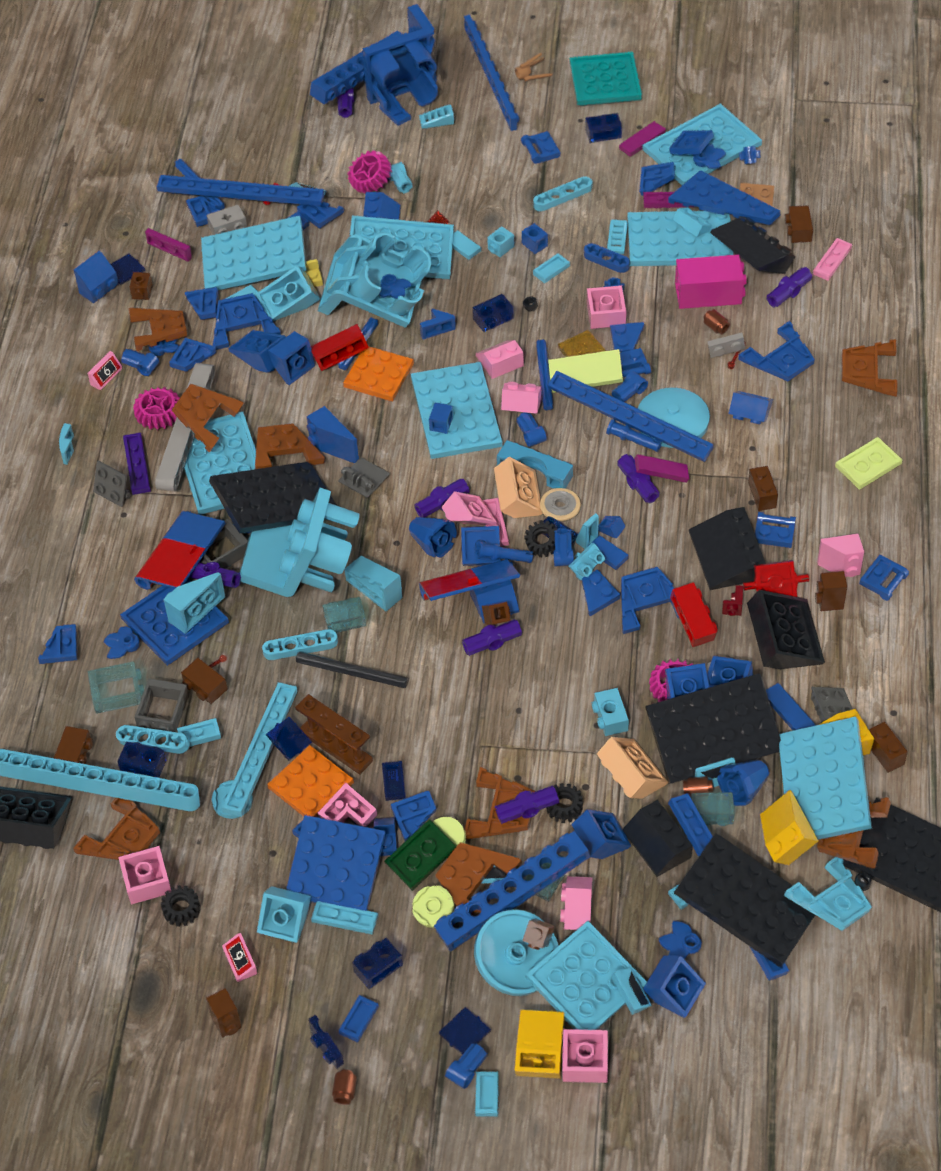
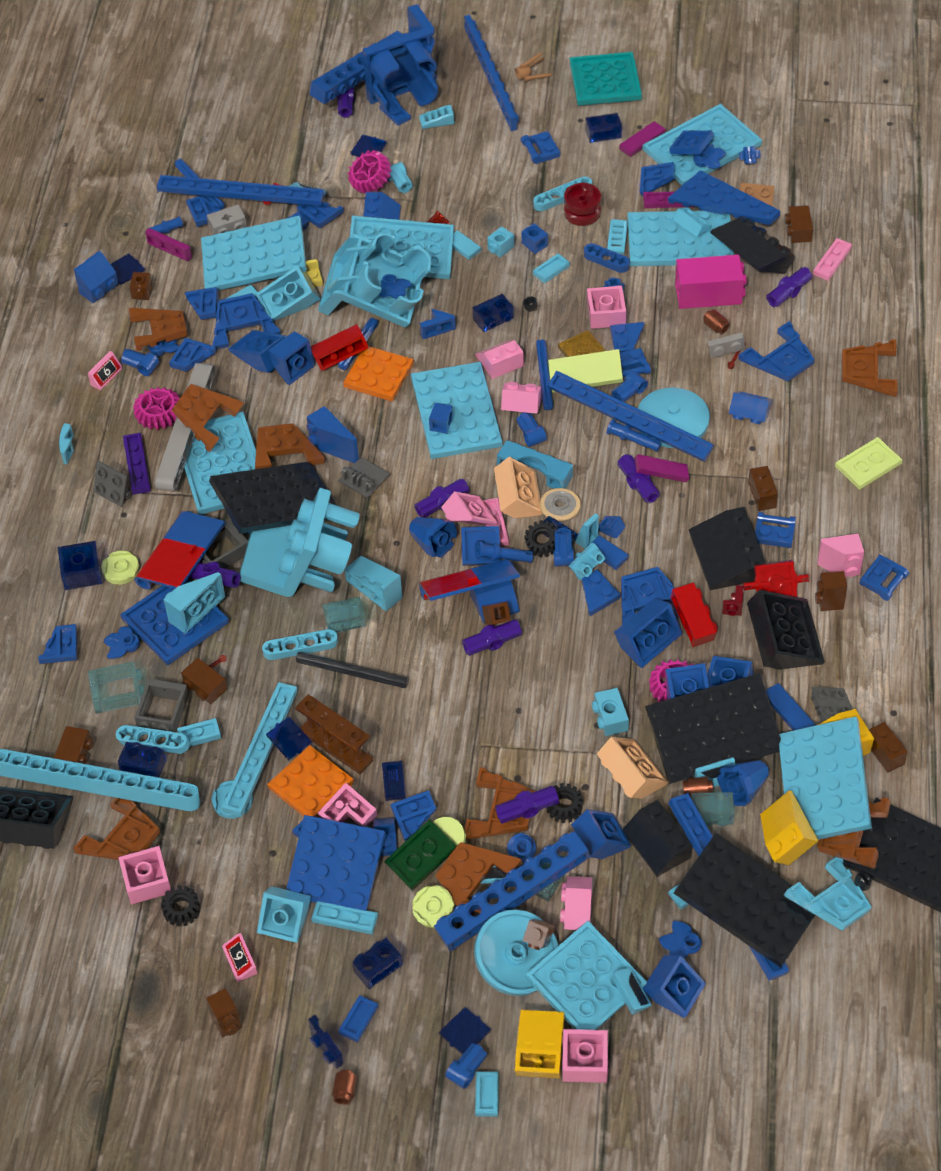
none -> clear blue brick [58,541,103,590]
none -> yellowish green tile [101,551,140,585]
none -> blue pin [149,216,183,234]
none -> clear blue piece [350,134,387,157]
none -> blue piece [507,833,536,862]
none -> dark red wheel [564,183,601,226]
none -> blue slope [614,598,682,668]

